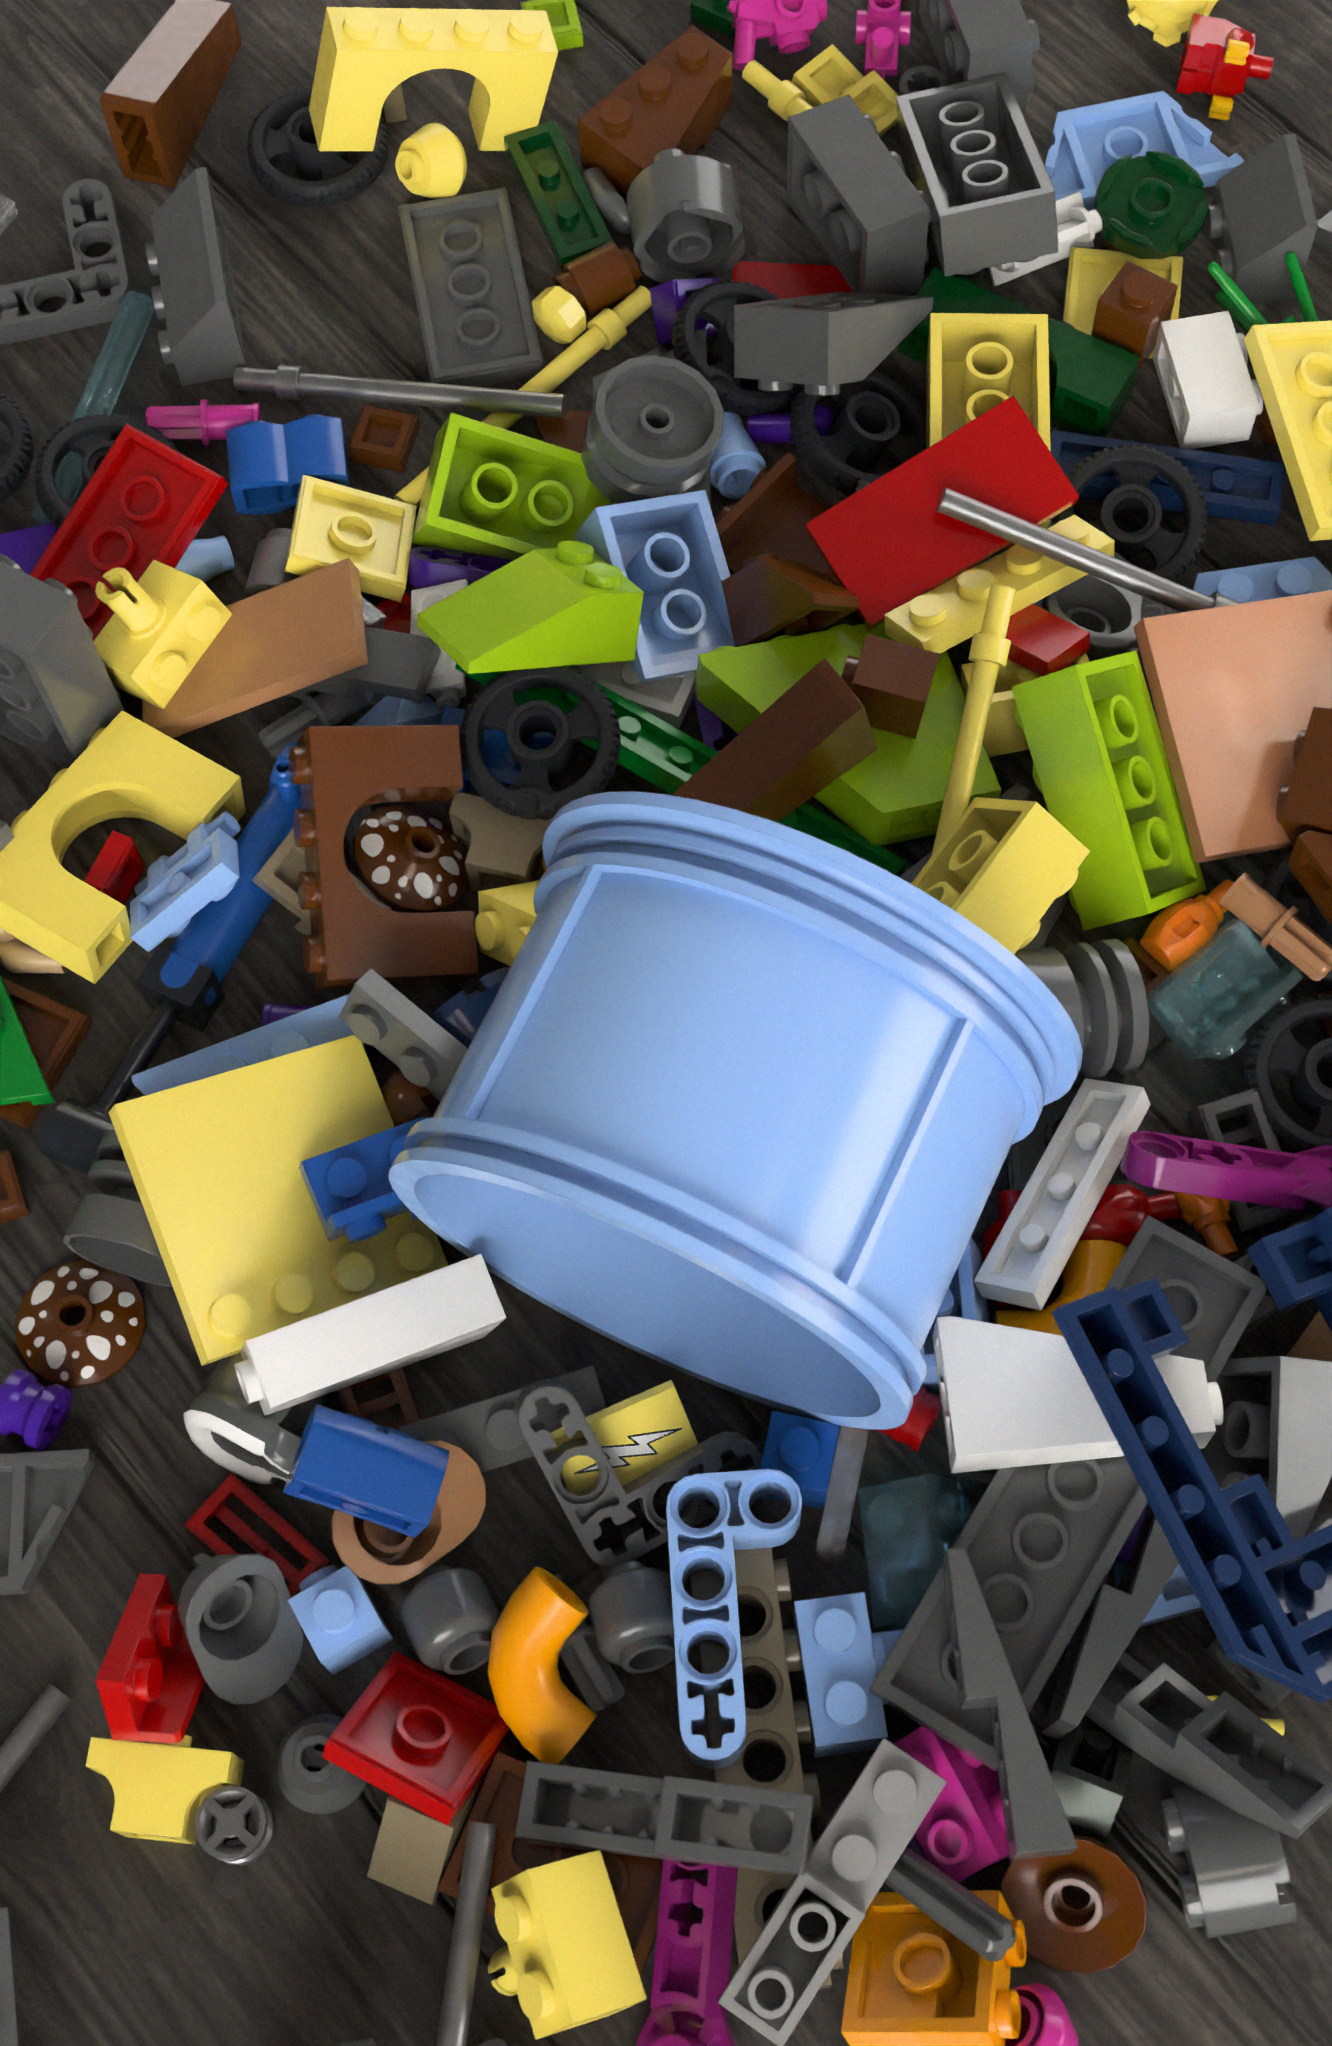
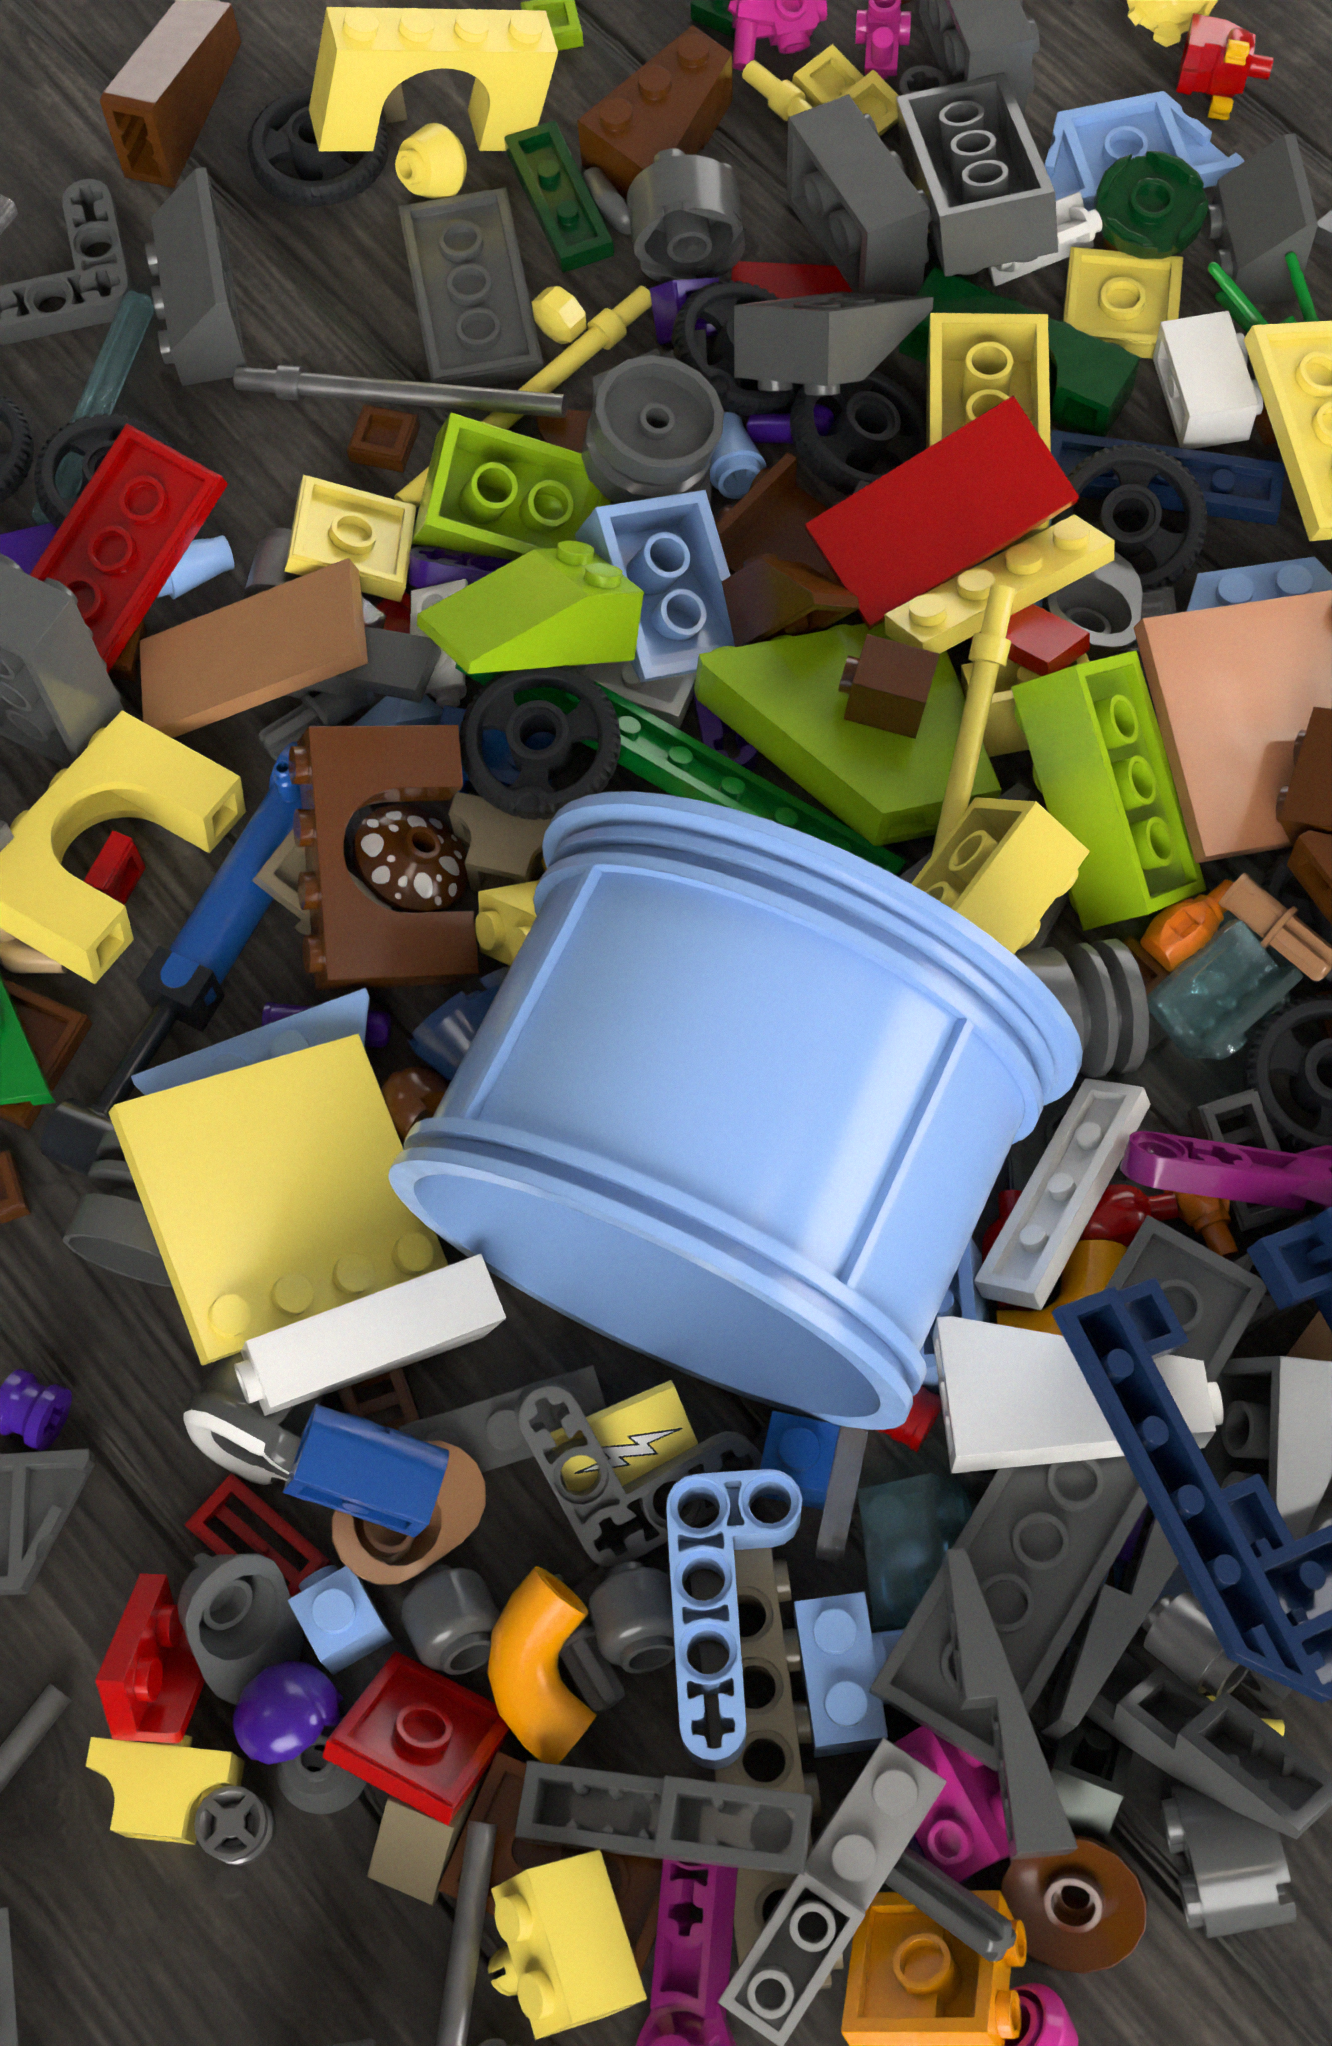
reddish brown dish [15,1260,147,1388] -> none
light yellow brick [94,560,232,709] -> none
light blue plate [130,812,240,952] -> none
dark pink axle [145,399,261,446] -> none
blue brick [226,414,350,515] -> none
blue bracket [299,1116,426,1243] -> none
dark grey plate [339,969,468,1102] -> none
reddish brown brick [553,241,641,317] -> none
reddish brown slope [672,658,878,823] -> none
flat silver bar [936,487,1239,612] -> none
reddish brown brick [1091,260,1178,369] -> none
none -> dark purple hair [233,1660,343,1765]
none -> flat silver brick [1142,1592,1249,1698]

